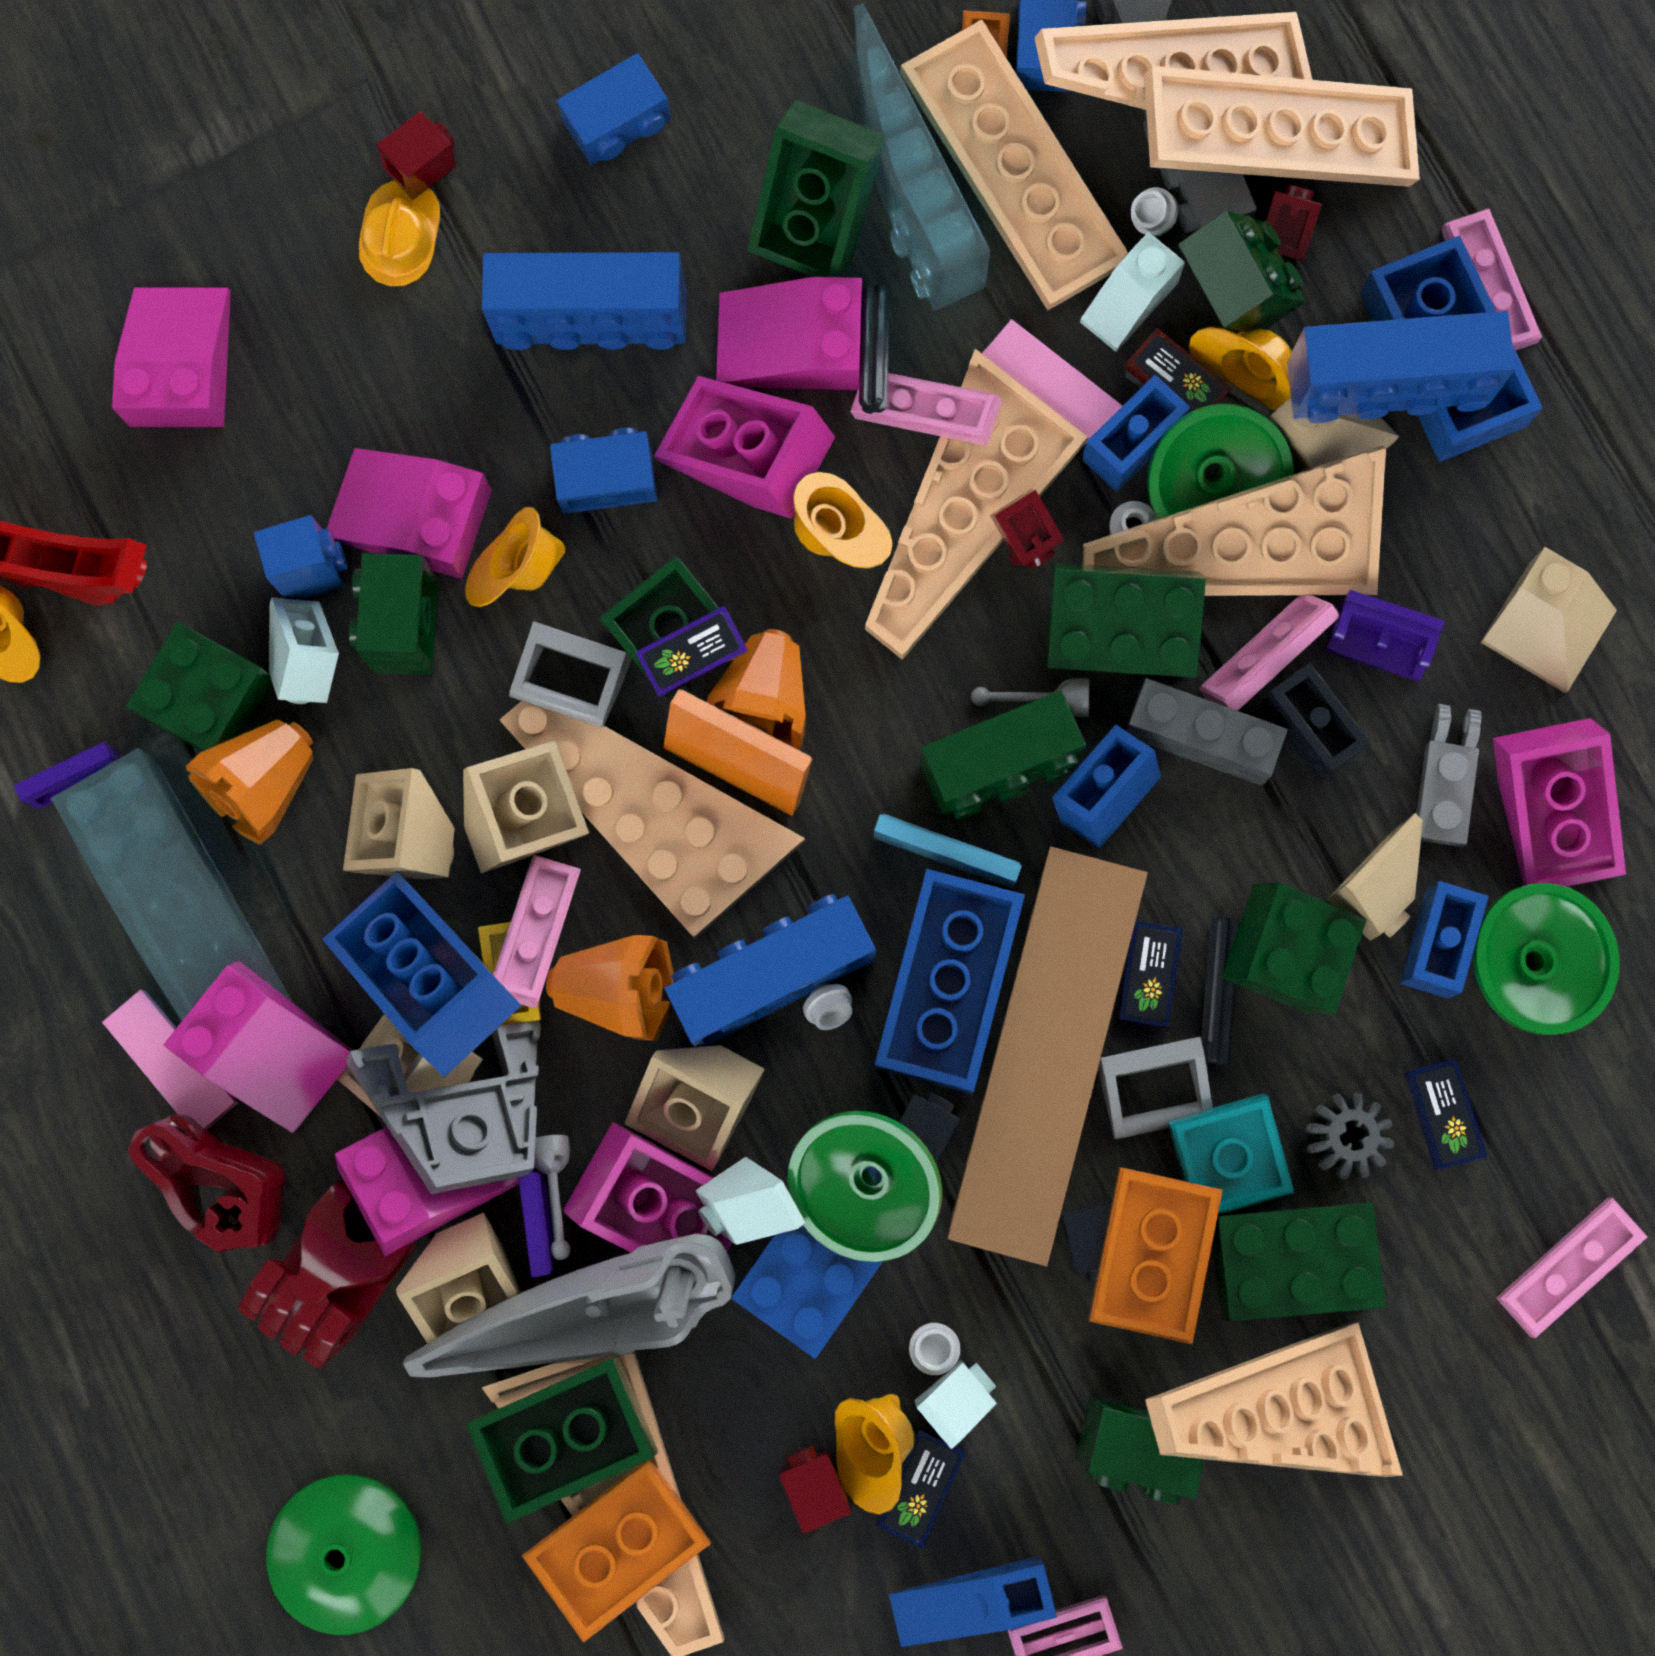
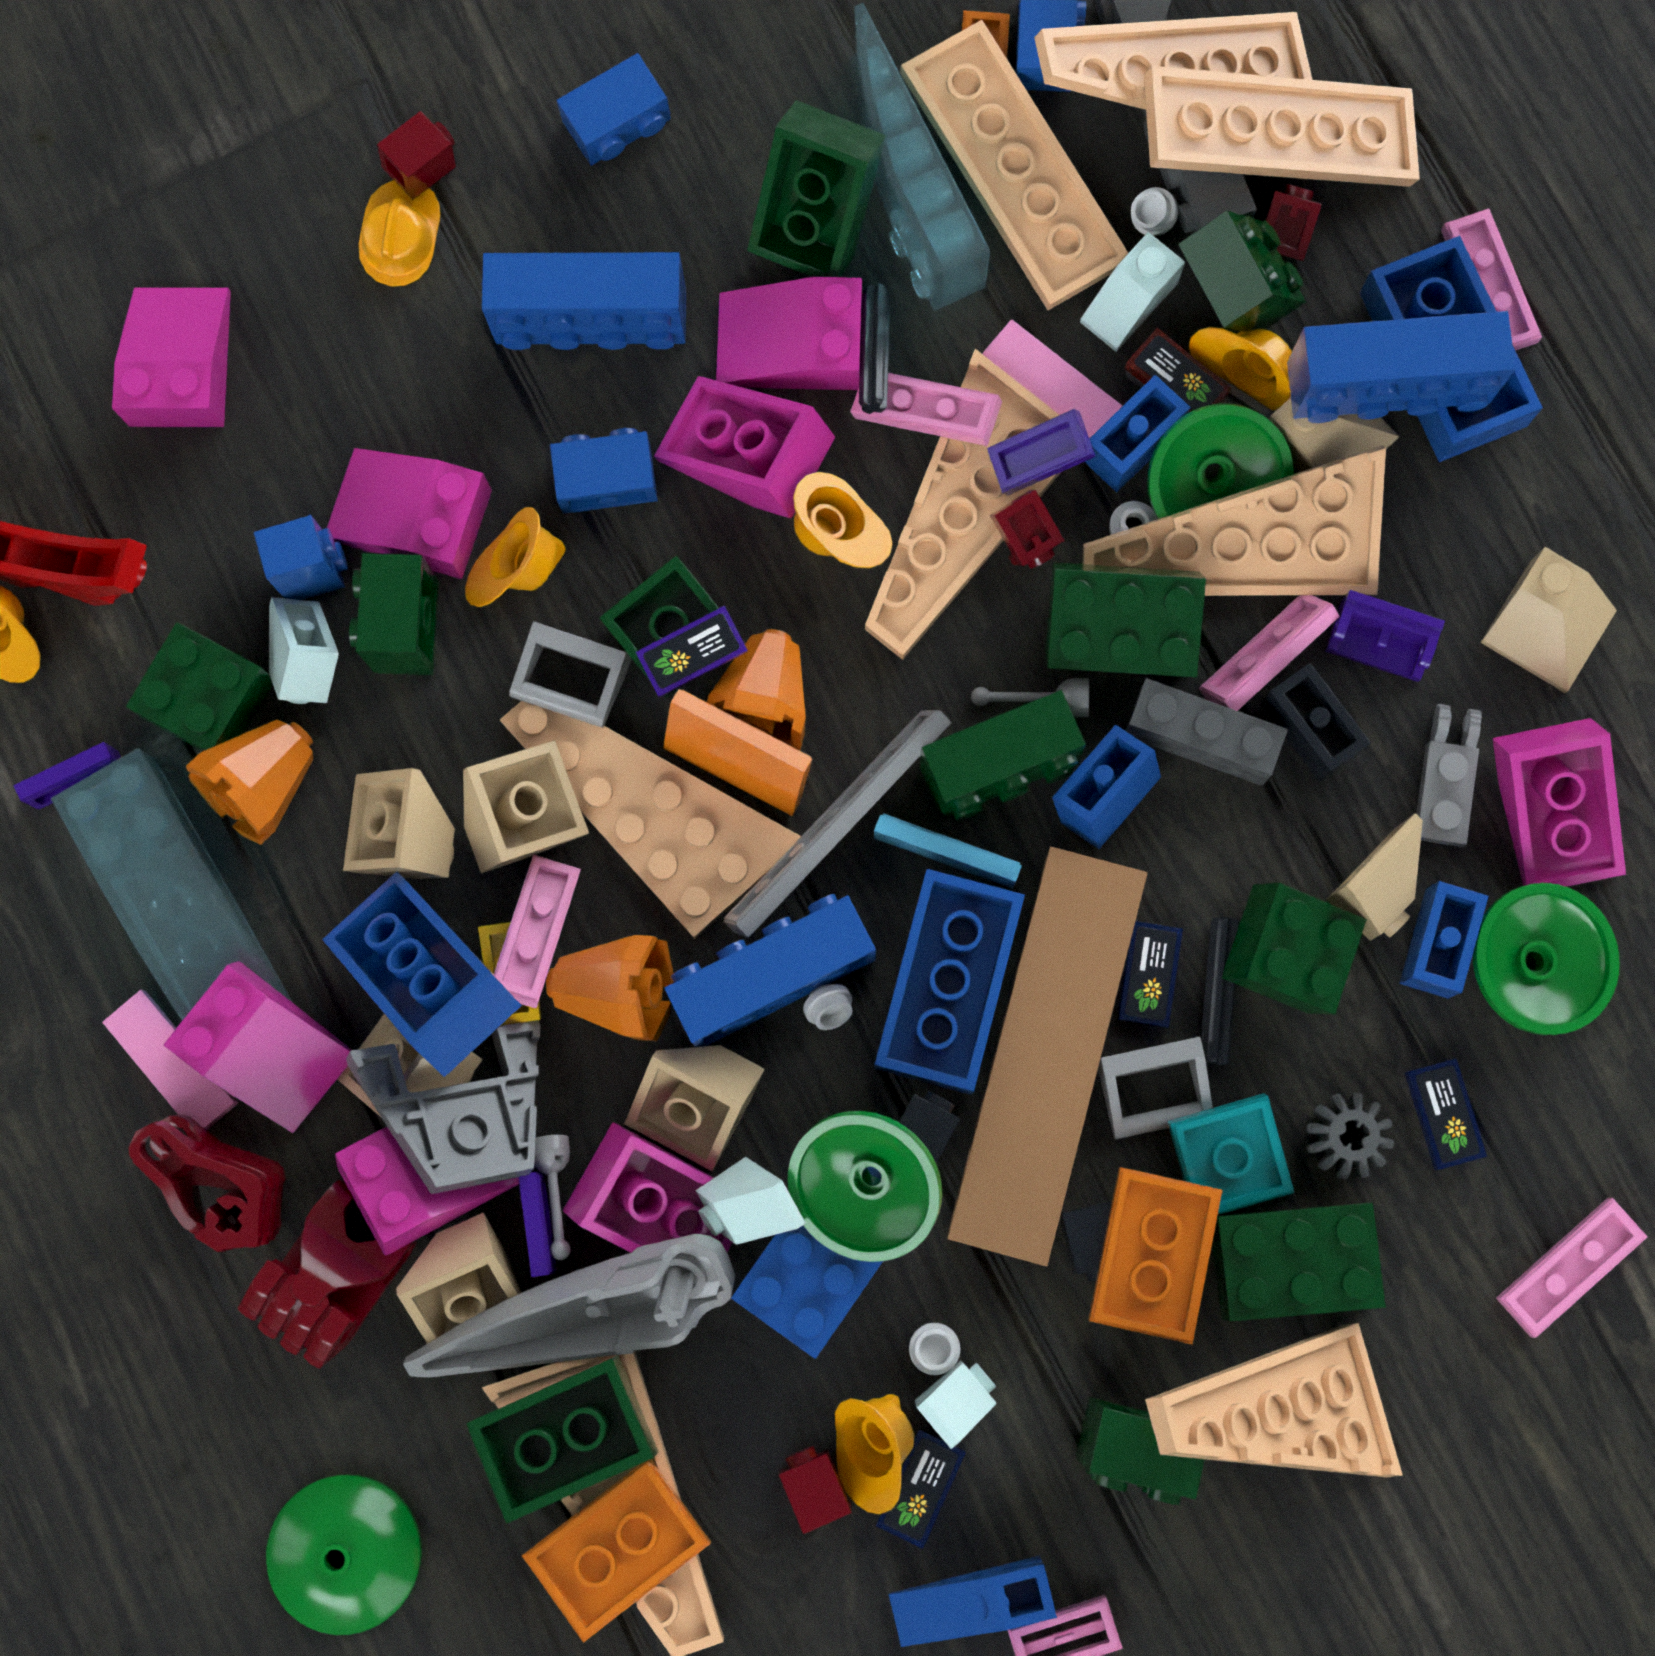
none -> light grey tile [723,710,952,937]
none -> dark purple tile [987,409,1096,495]

